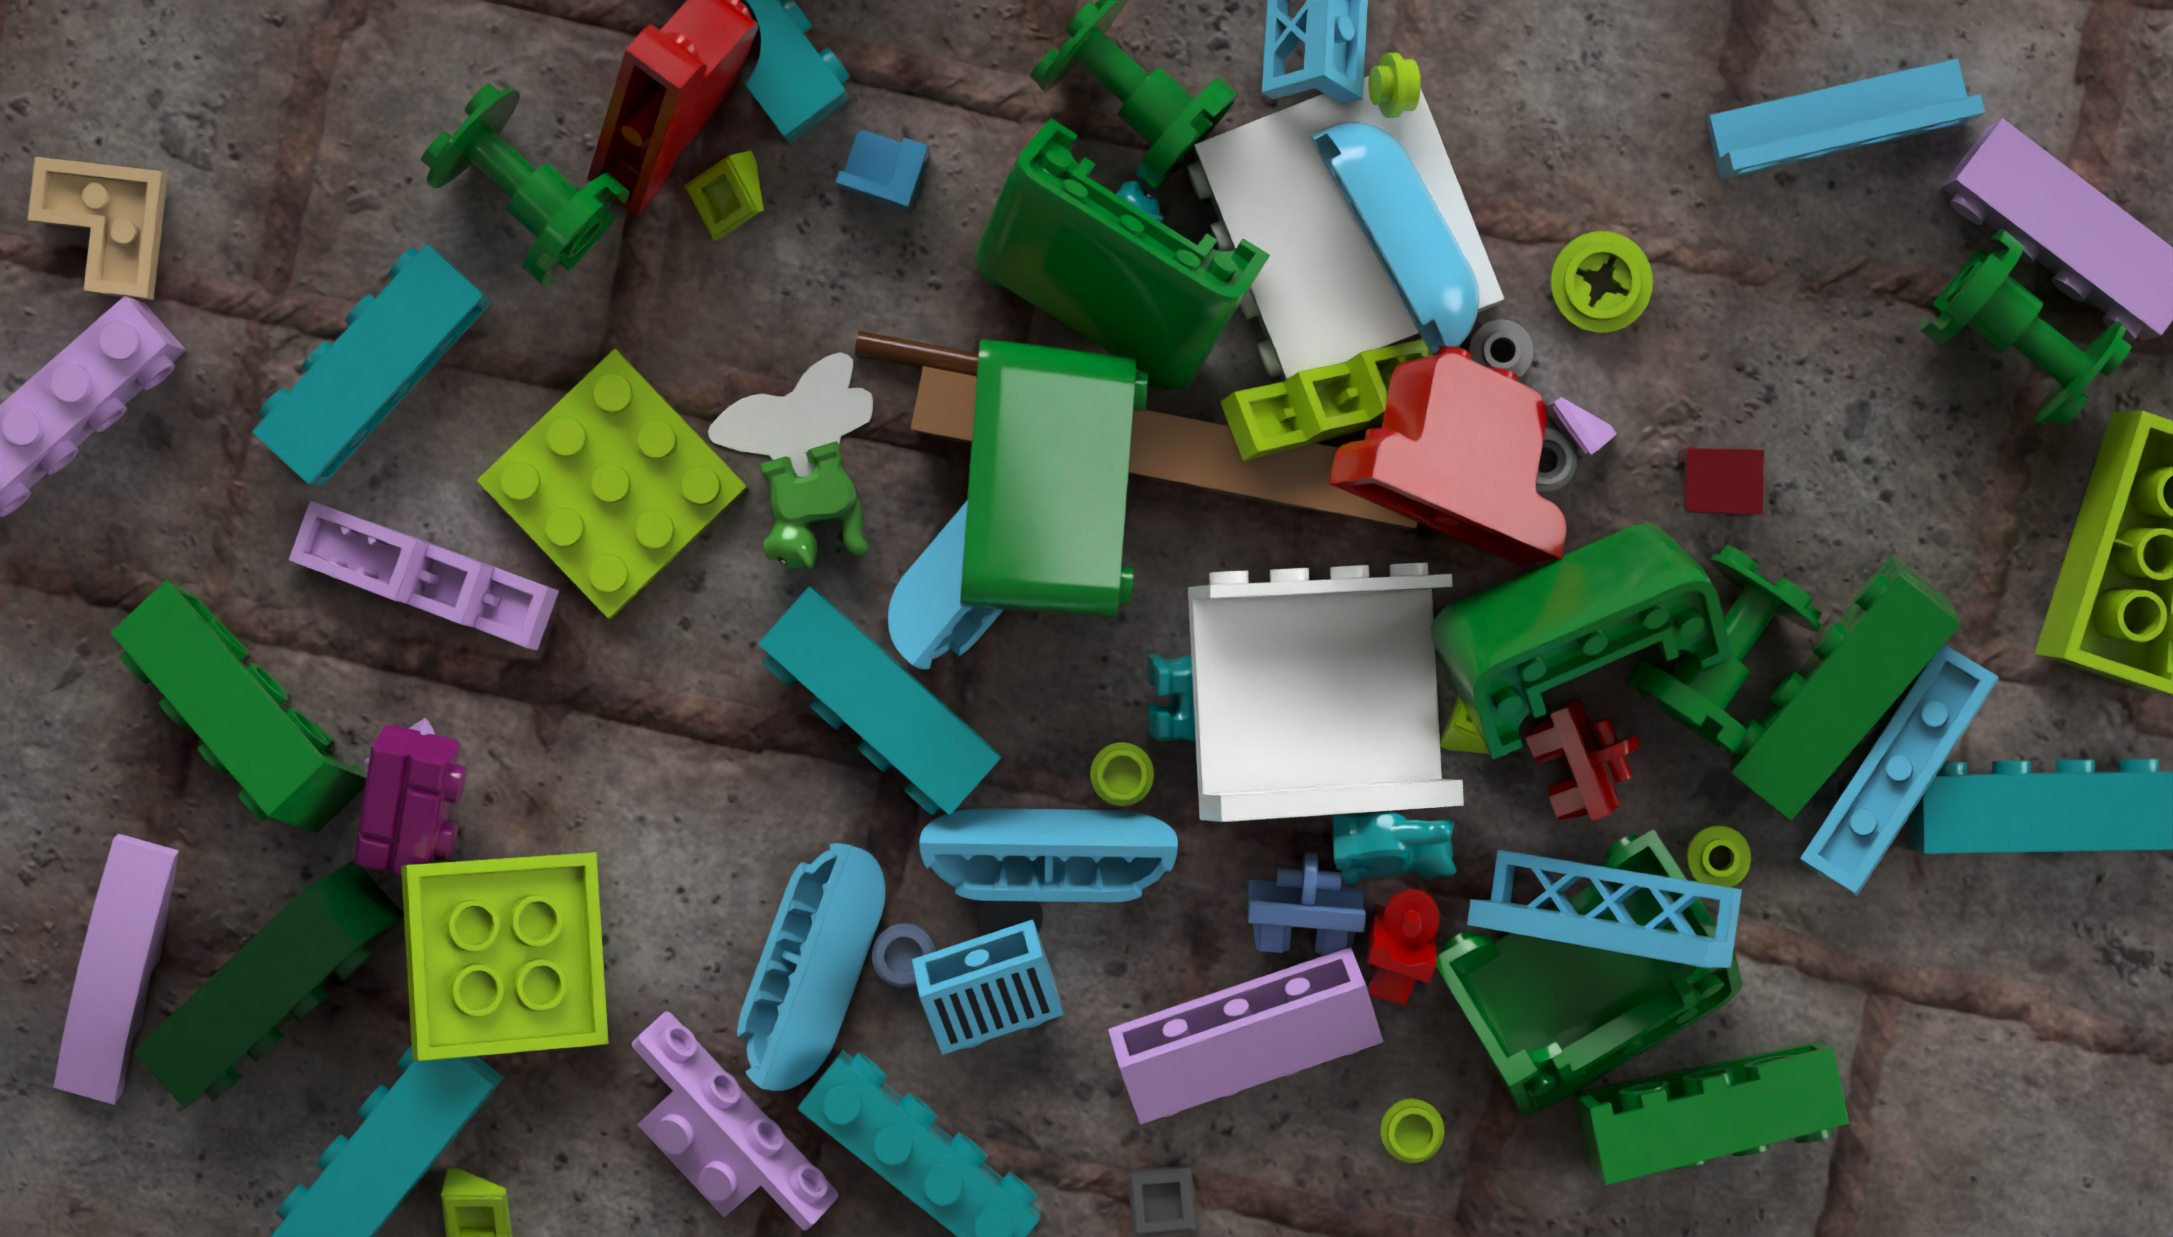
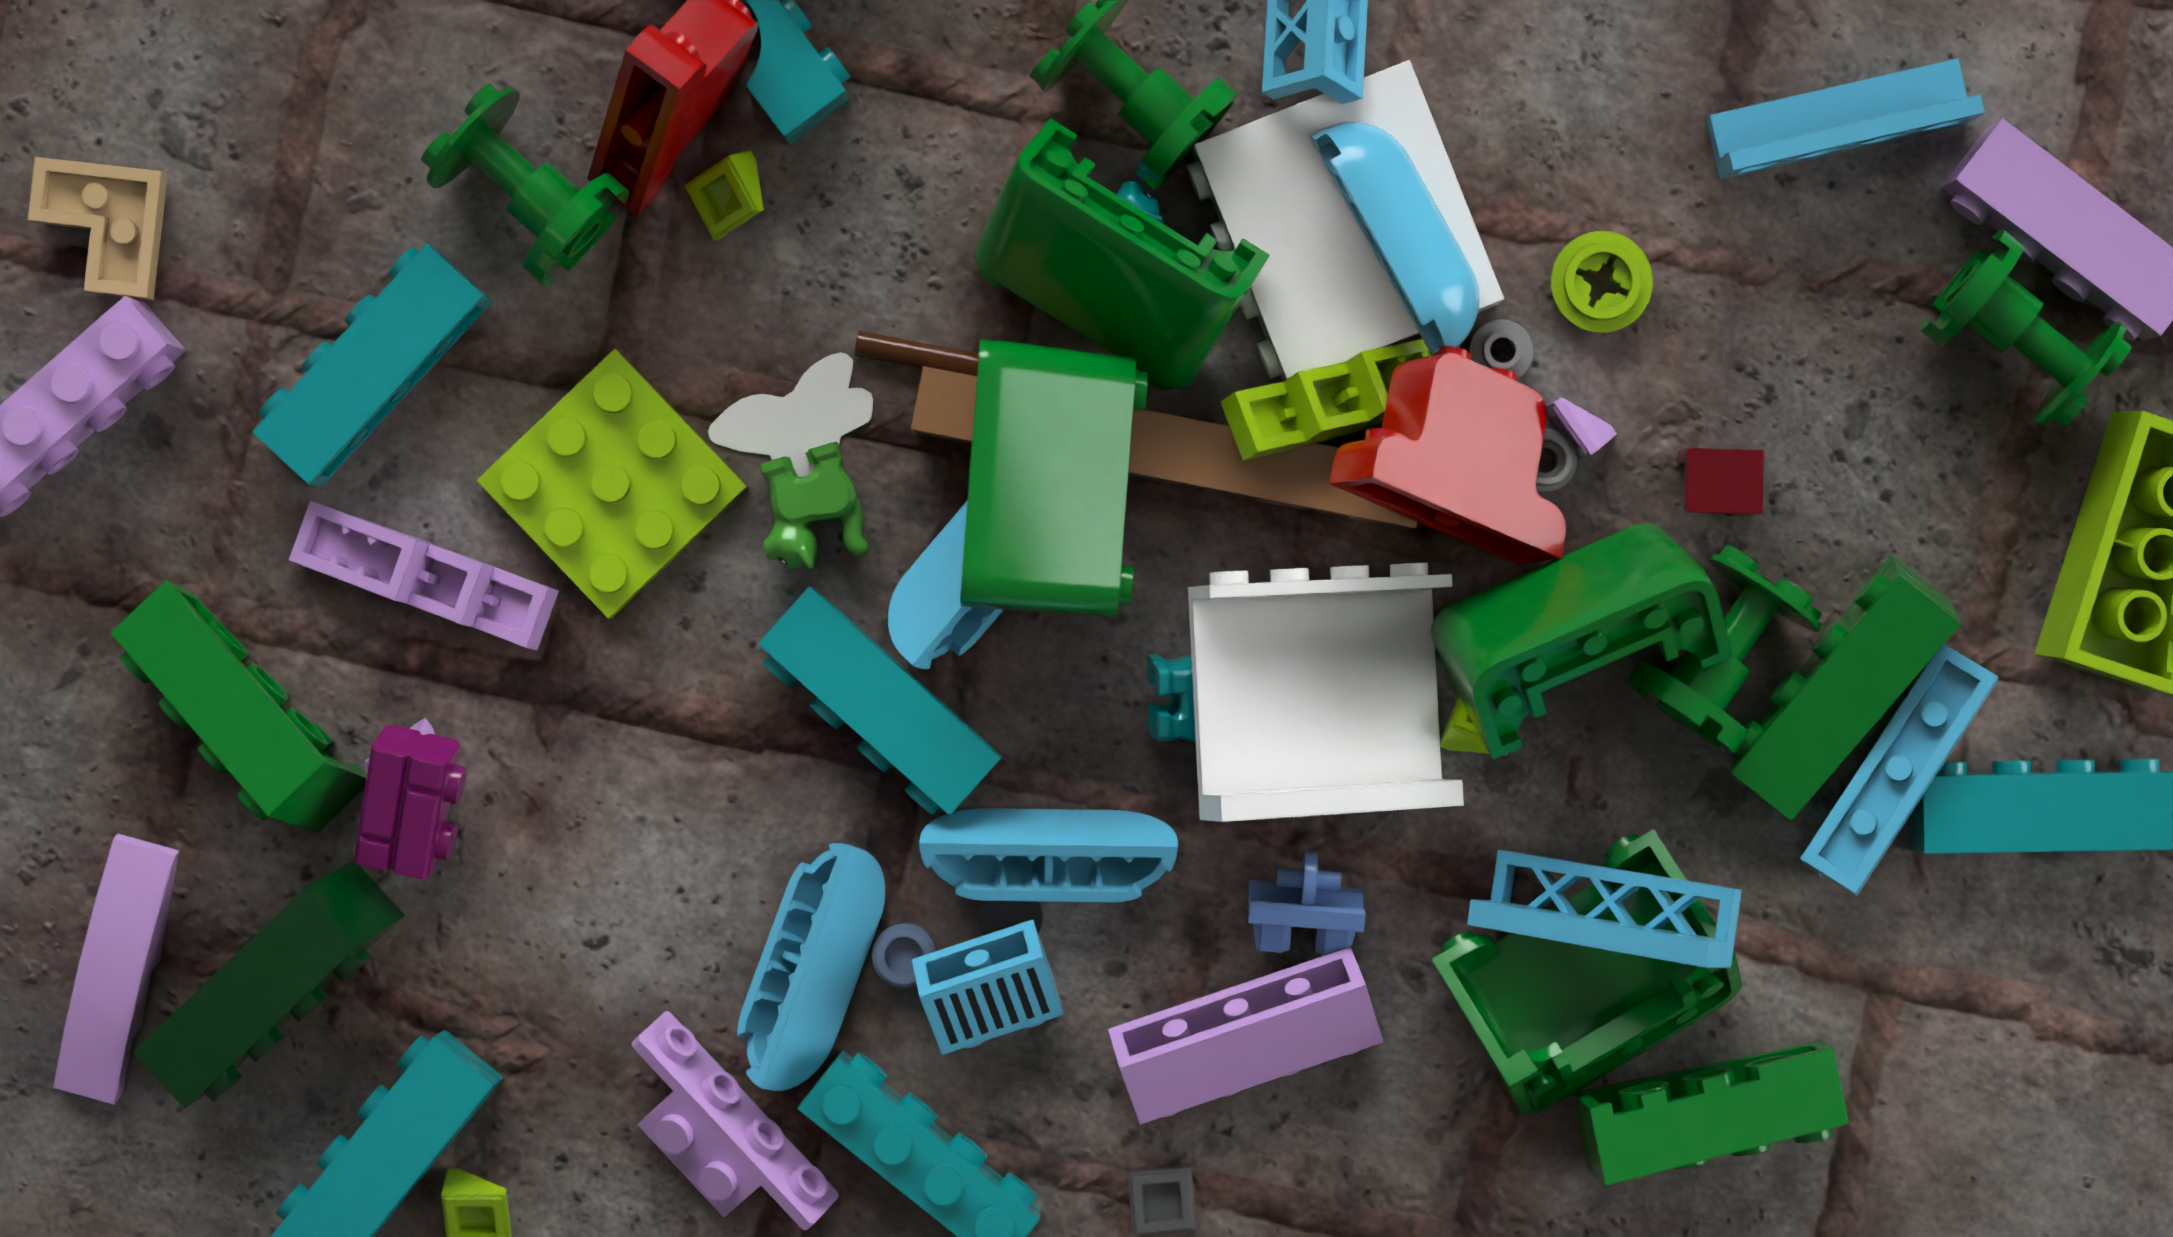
lime plate [401,852,609,1061] -> none
dark azure panel [835,130,931,214] -> none
lime plate [1090,742,1154,806] -> none
teal animal [1333,811,1456,885] -> none
red hips [1367,889,1440,1005] -> none
lime plate [1368,52,1421,118] -> none
lime plate [1380,1098,1444,1163] -> none
red hips [1525,699,1641,822] -> none
lime plate [1686,825,1751,888] -> none

